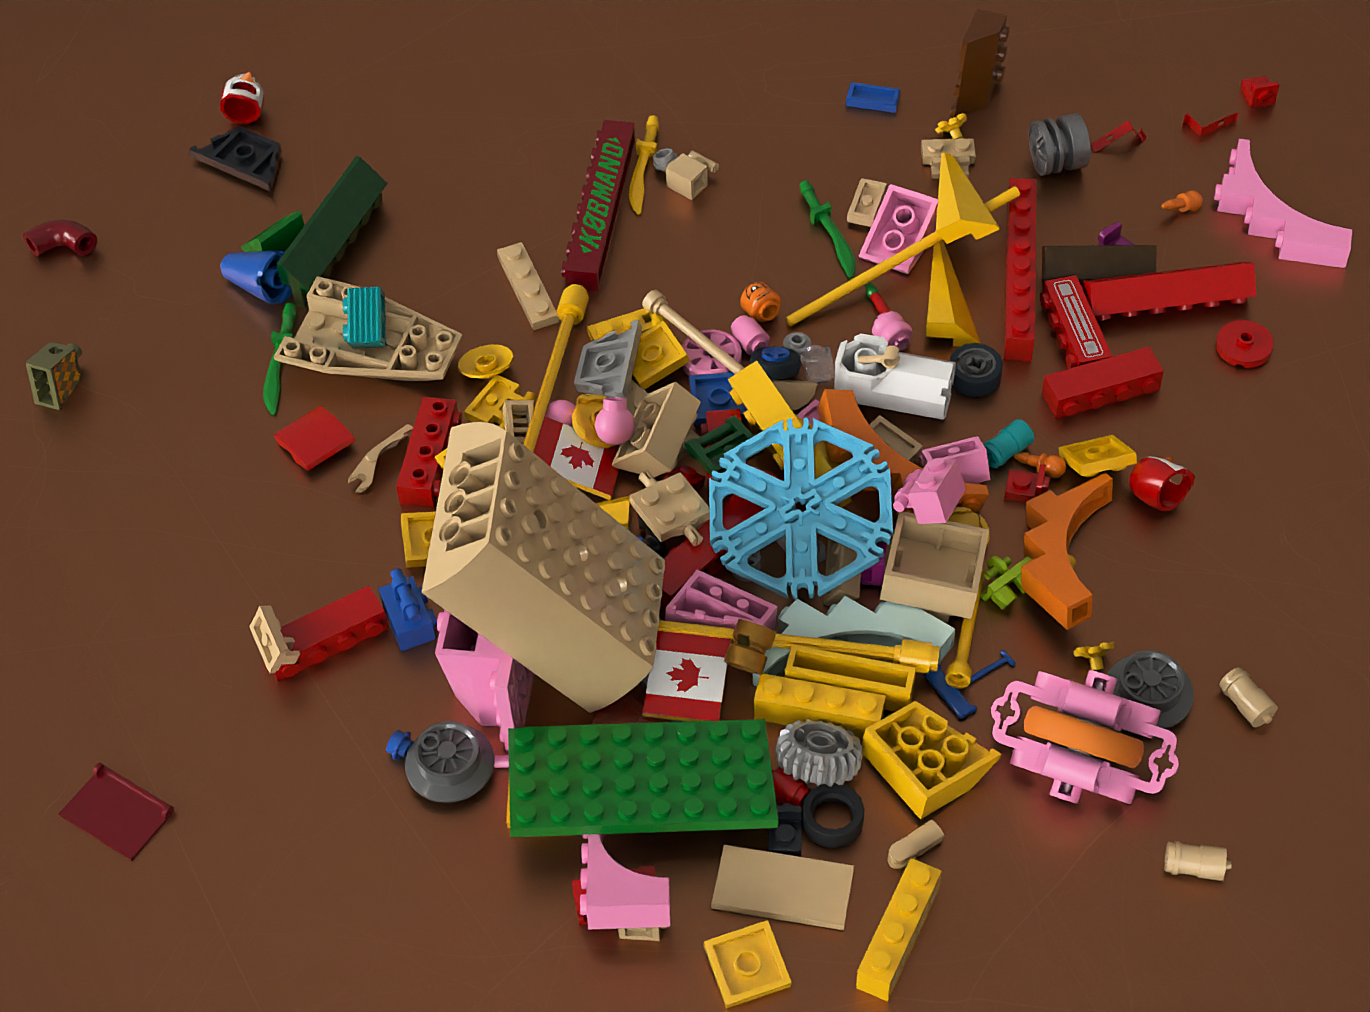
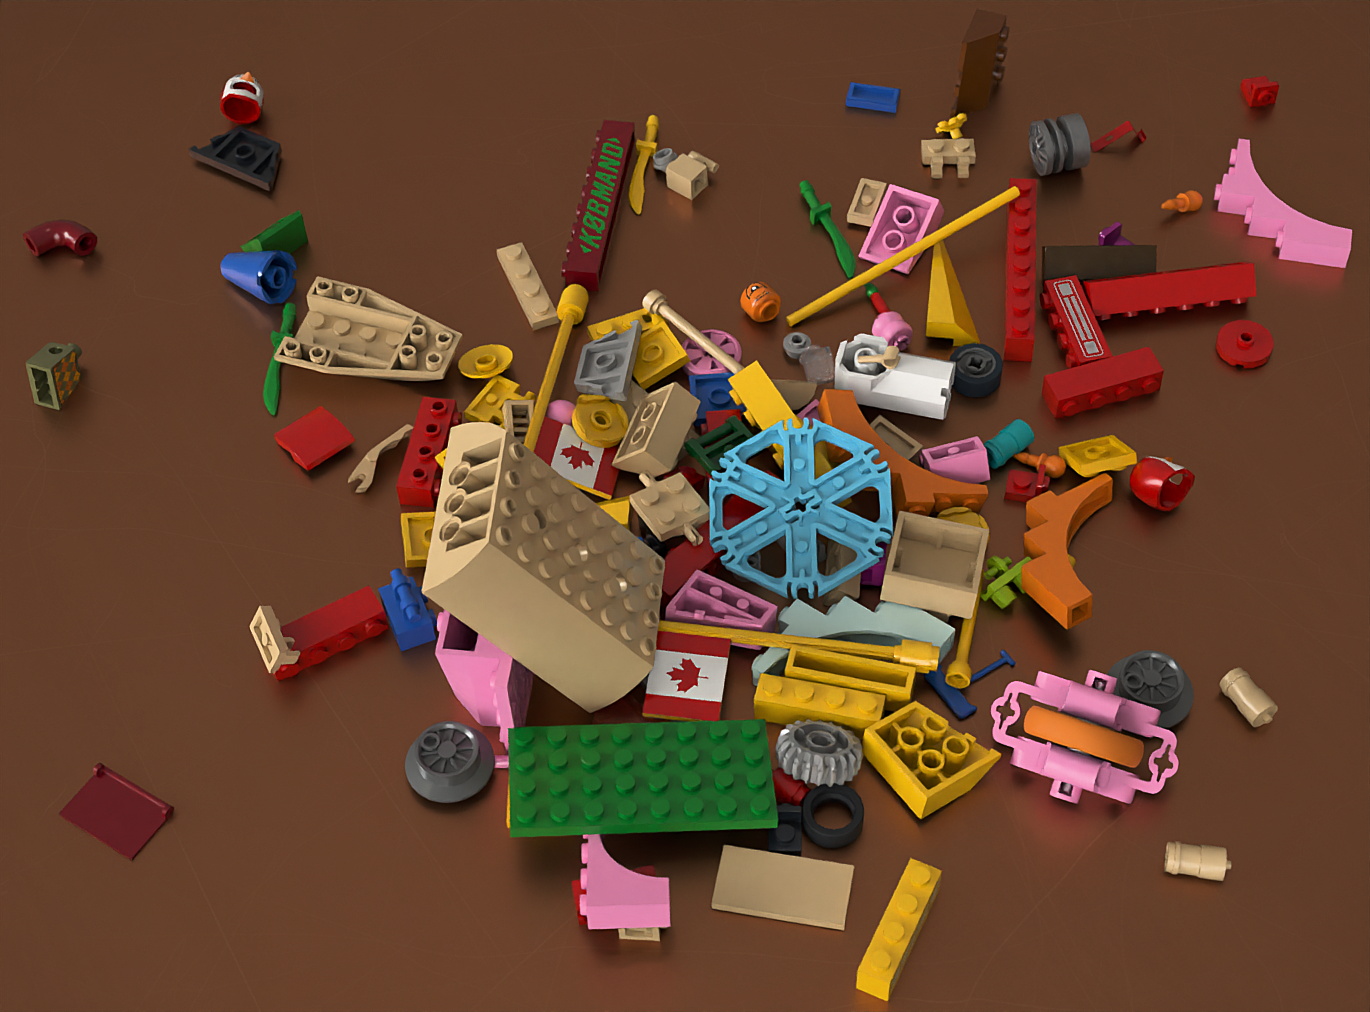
dark green slope [277,156,388,307] -> none
teal brick [342,286,386,349] -> none
blue plate [386,730,414,760] -> none
bright pink piece [595,397,635,445] -> none
yellow plate [704,920,792,1008] -> none
pearl gold wheel [723,619,776,675] -> none
bright pink brick [731,315,770,355] -> none
black wheel [750,346,801,379] -> none
tan bar [887,819,944,869] -> none
bright pink brick [893,458,966,524] -> none
yellow wedge [936,152,999,244] -> none
yellow plant [1073,642,1114,670] -> none
red piece [1182,112,1239,137] -> none

